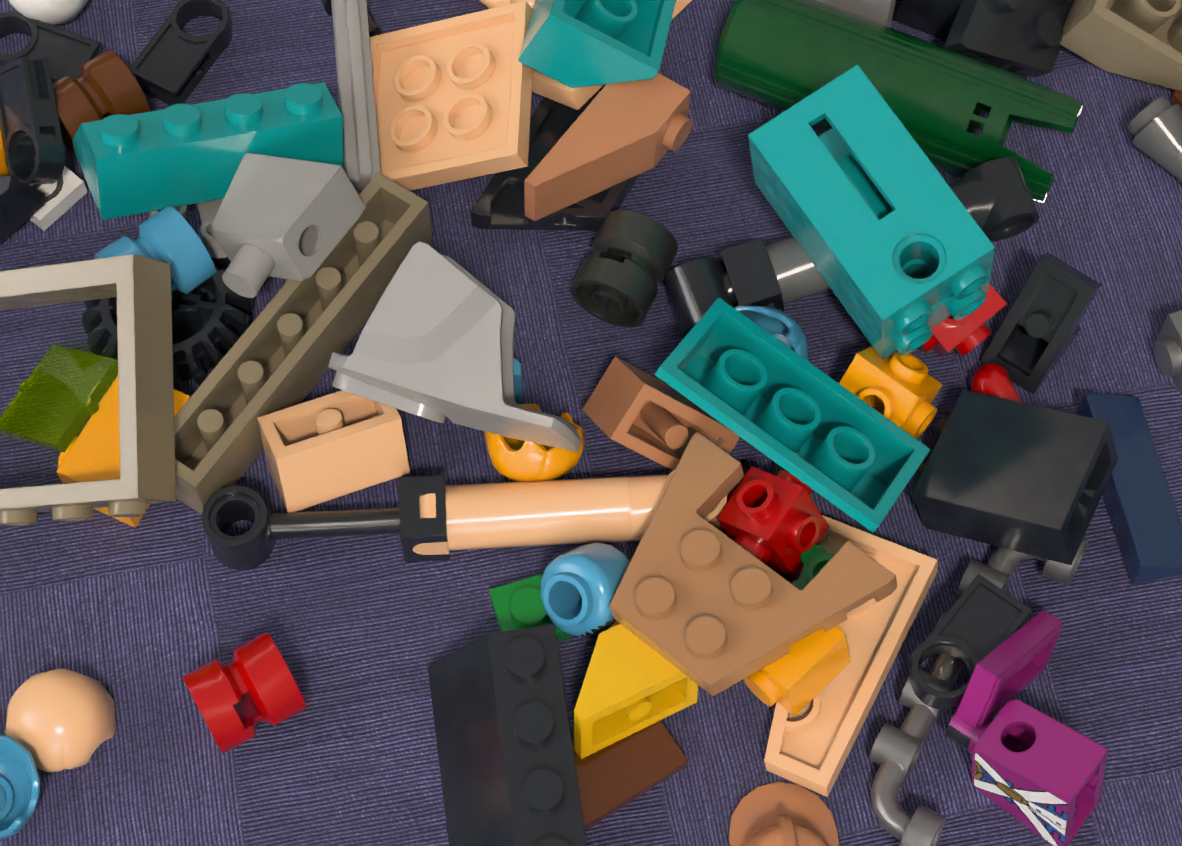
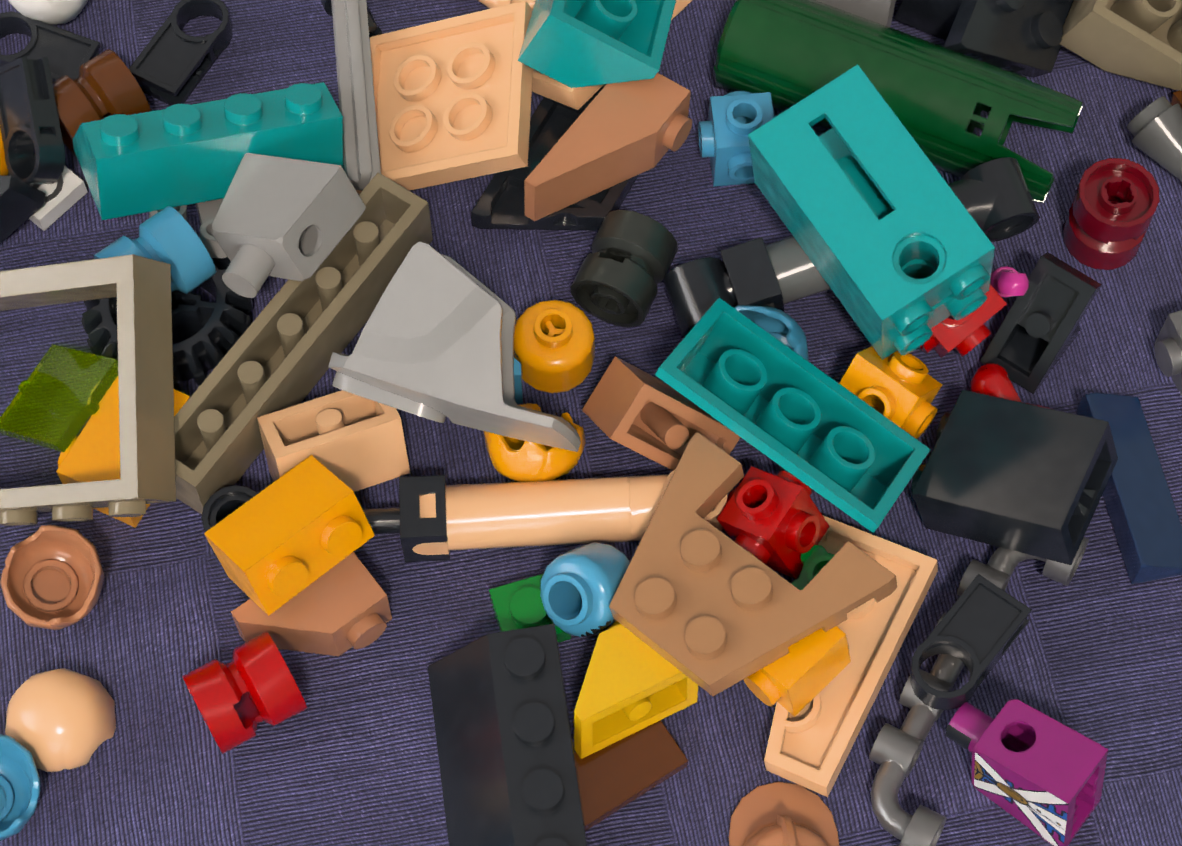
magenta tile [956,609,1063,728] -> none
none -> nougat hair [0,525,105,630]
none -> light orange brick [204,455,375,616]
none -> nougat slope [231,552,392,657]
none -> light orange head [514,300,595,393]
none -> dark azure brick [698,91,778,187]
none -> dark pink piece [990,266,1029,298]
none -> dark red wheel [1063,158,1160,270]

